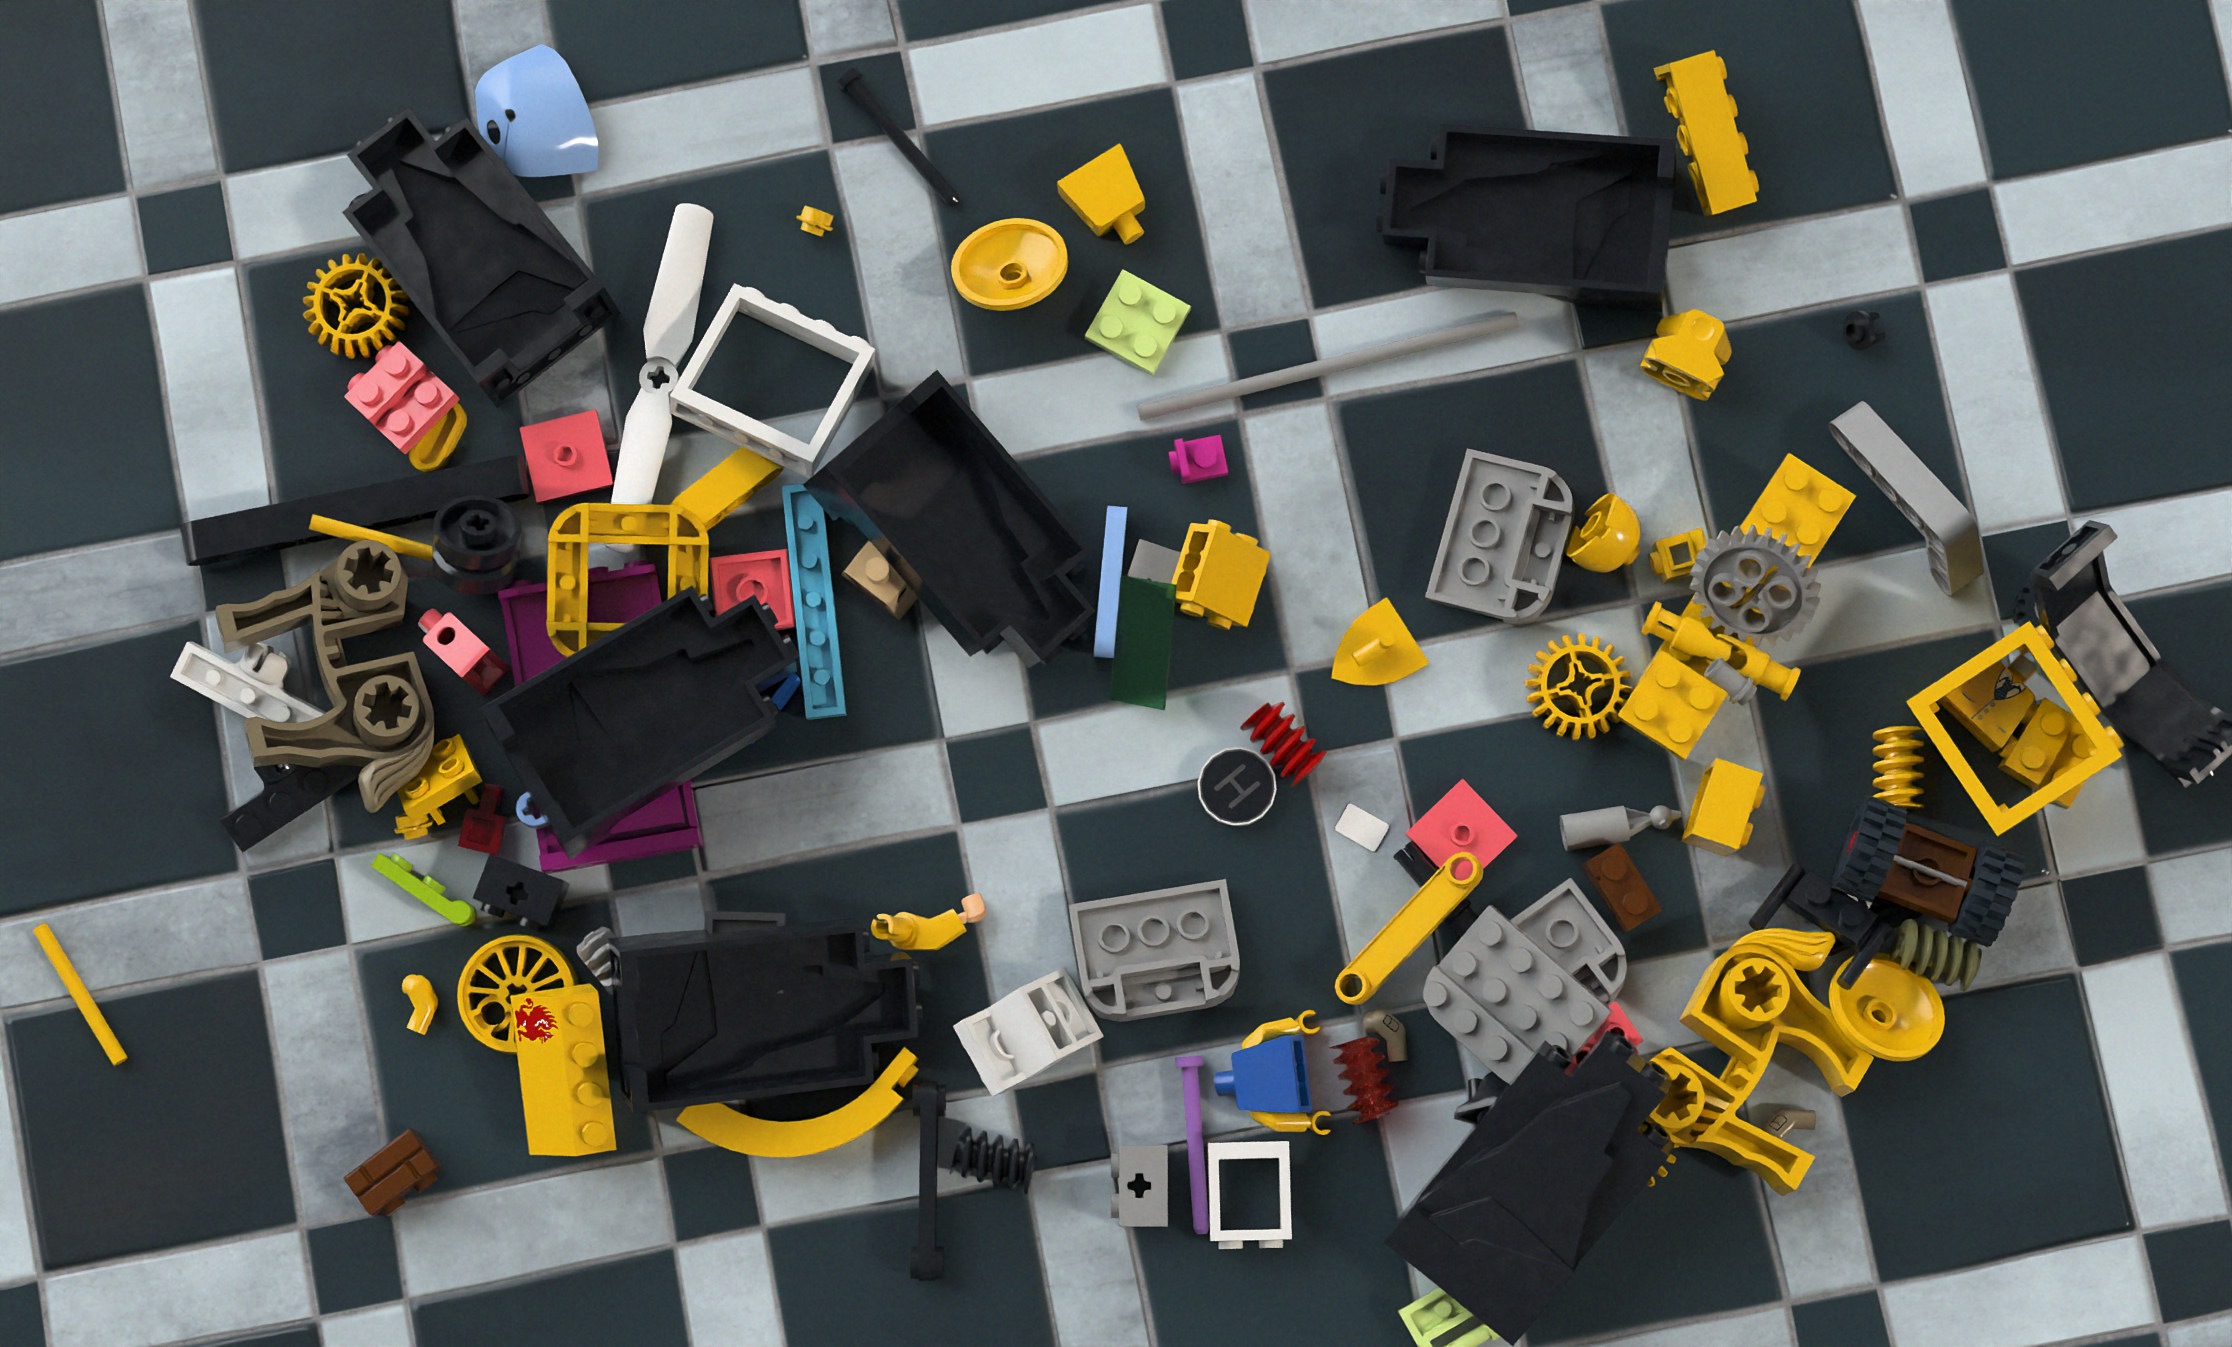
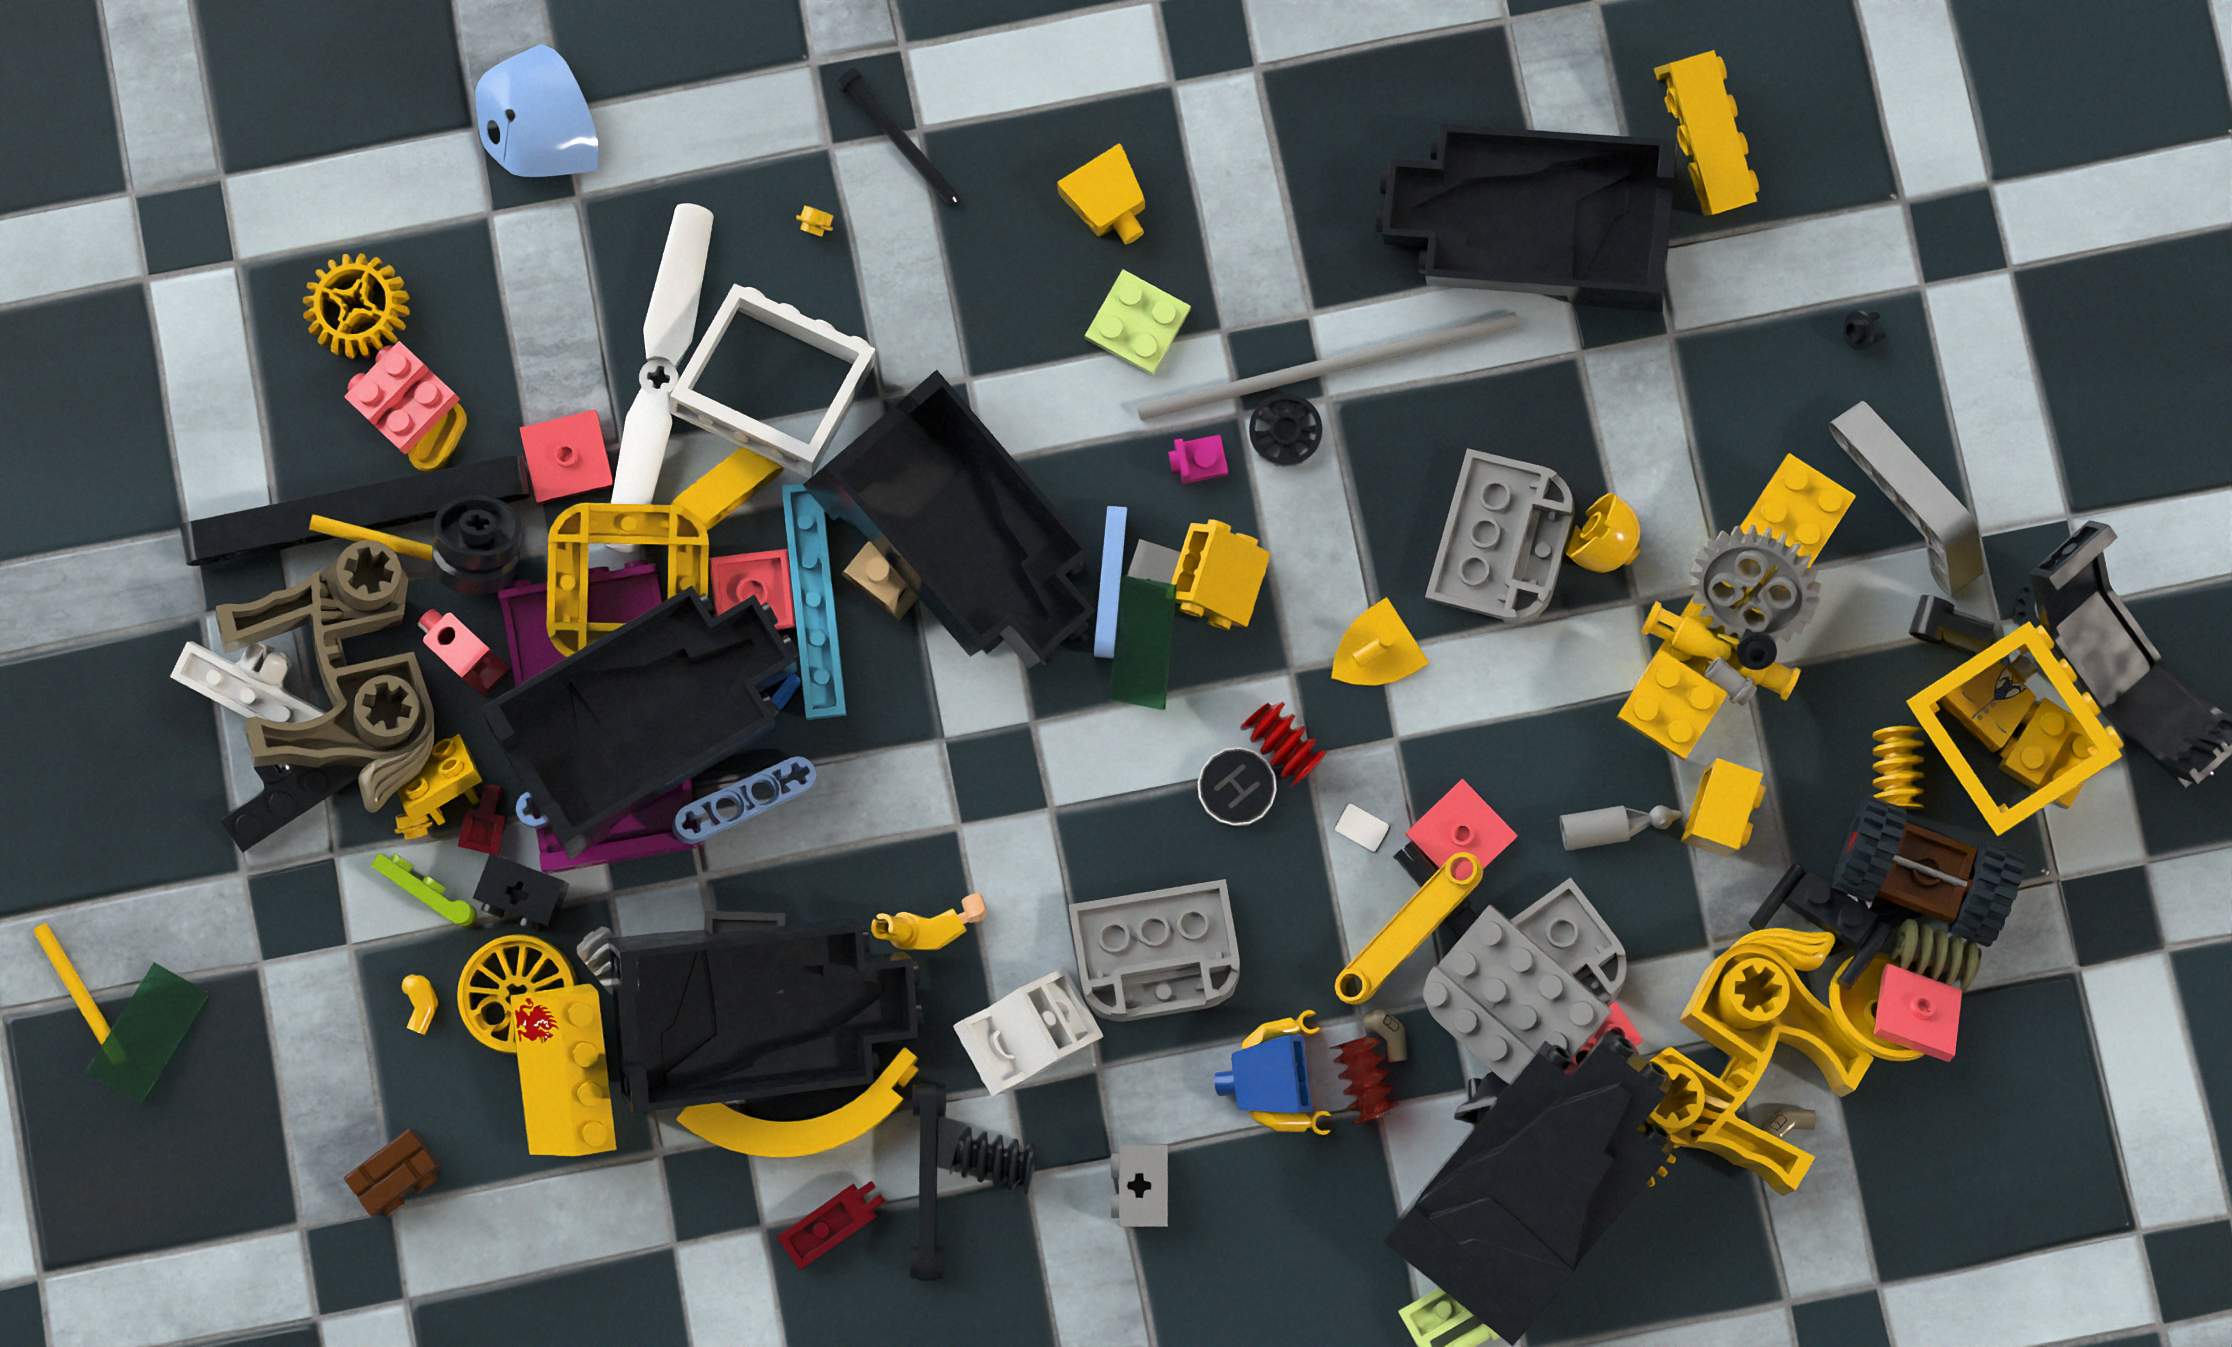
black panel [342,108,620,408] -> none
yellow dish [951,218,1068,311] -> none
medium lavender bar [1175,1055,1210,1234] -> none
white window [1207,1141,1292,1249] -> none
yellow gear [1524,633,1633,741] -> none
reddish brown brick [1581,842,1662,934] -> none
yellow piece [1639,309,1732,401] -> none
yellow window [1648,527,1706,584] -> none
none -> clear green piece [85,962,210,1104]
none -> light blue beam [672,756,816,844]
none -> dark red hinge [777,1181,885,1270]
none -> black wheel [1249,393,1323,467]
none -> black plate [1736,628,1777,670]
none -> coral plate [1874,964,1962,1062]
none -> black piece [1908,595,1995,655]

